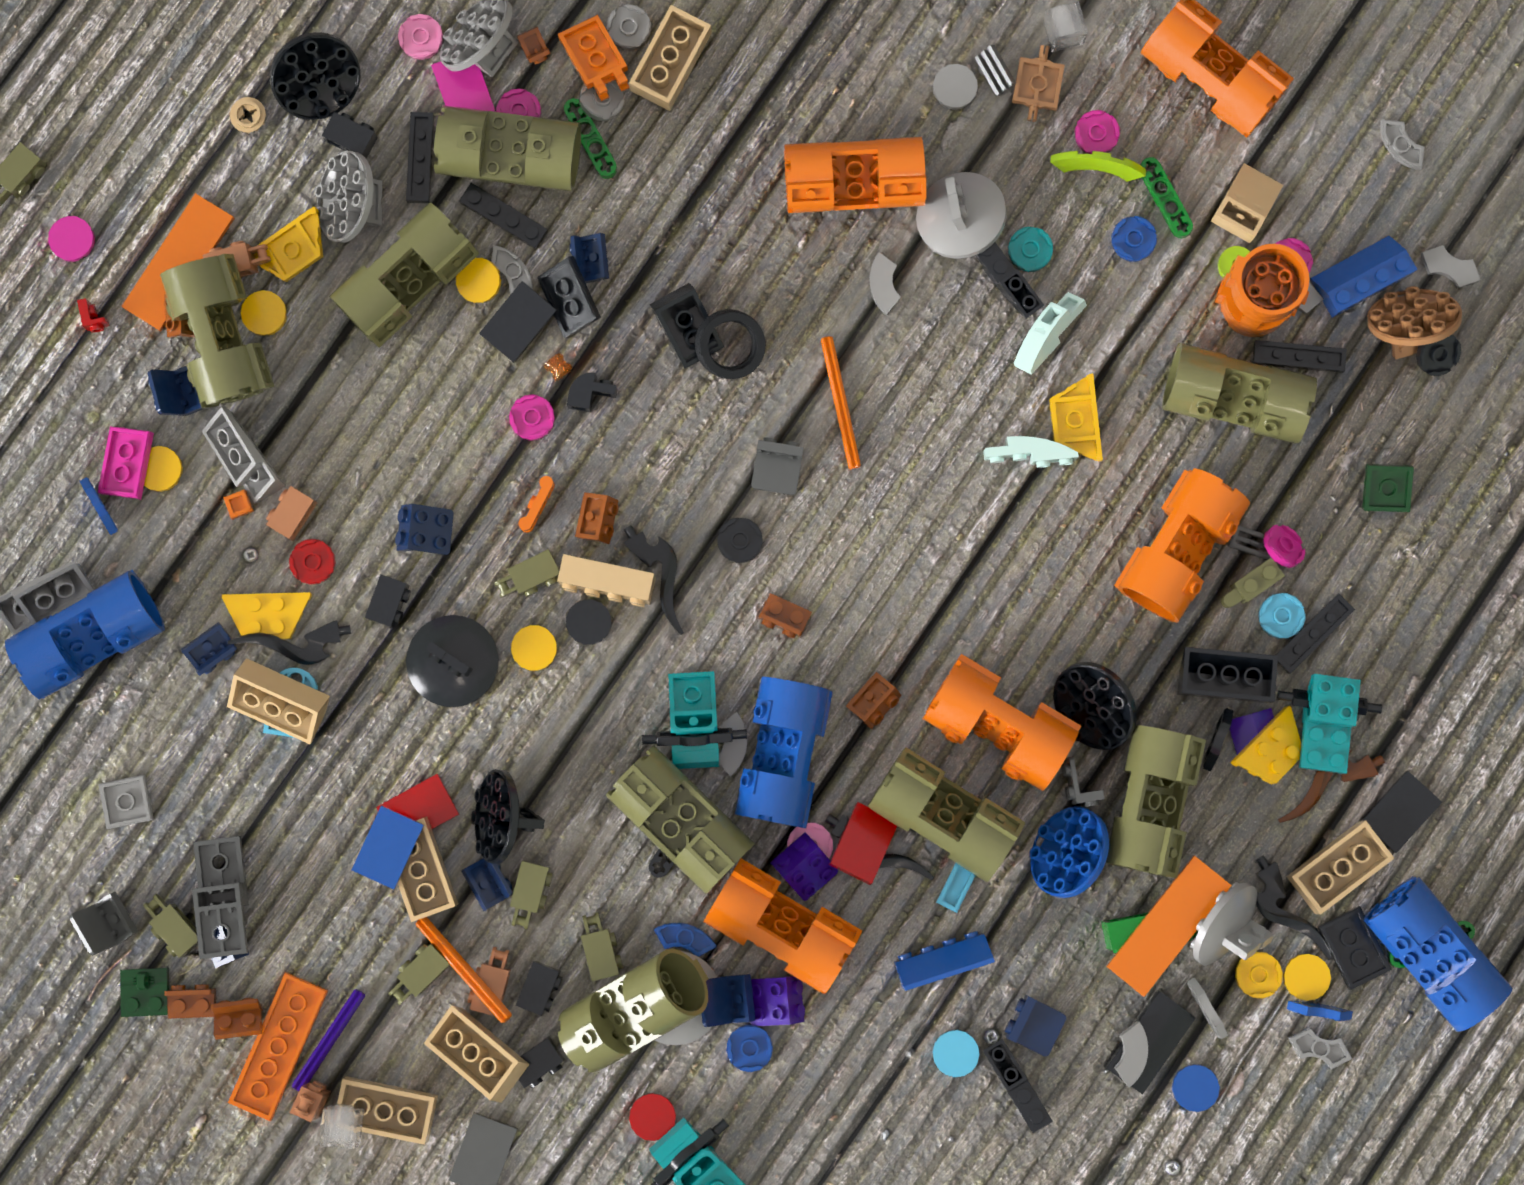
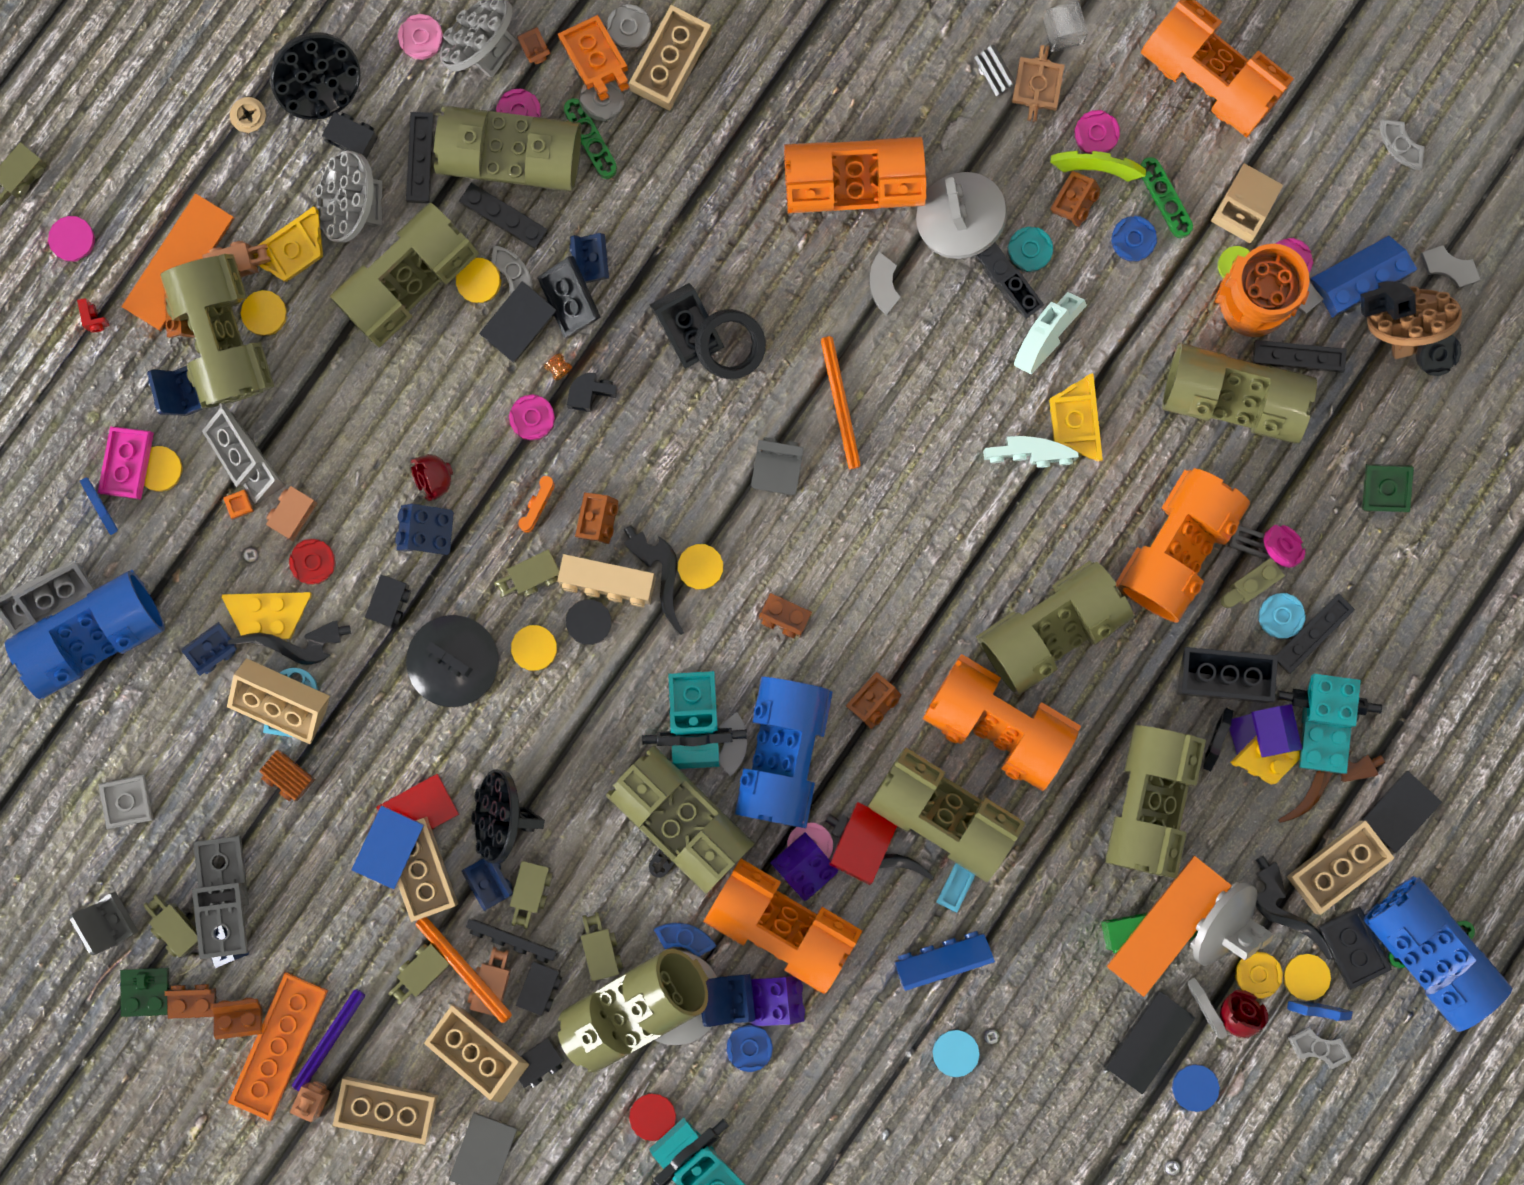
clear head [319,1104,364,1149] -> none
dark pink tile [431,61,496,112] -> none
black tile [717,518,763,563] -> none
light grey tile [933,64,978,110] -> none
black slope [983,1039,1053,1134] -> none
dark blue bracket [1005,995,1066,1057] -> none
blue bracket [1029,807,1109,898] -> none
black bracket [1053,662,1137,750] -> none
dark grey bracket [1061,757,1105,808] -> none
light grey tile [1114,1021,1148,1088] -> none
none -> dark orange brick [259,750,316,802]
none -> dark red cylinder [411,454,453,501]
none -> black plate [466,918,558,963]
none -> yellow tile [678,544,723,590]
none -> olive cylinder [976,561,1134,696]
none -> dark orange bracket [1050,171,1101,227]
none -> dark red cylinder [1220,990,1269,1038]
none -> dark purple slope [1251,704,1302,758]
none -> black brick [1360,281,1416,320]

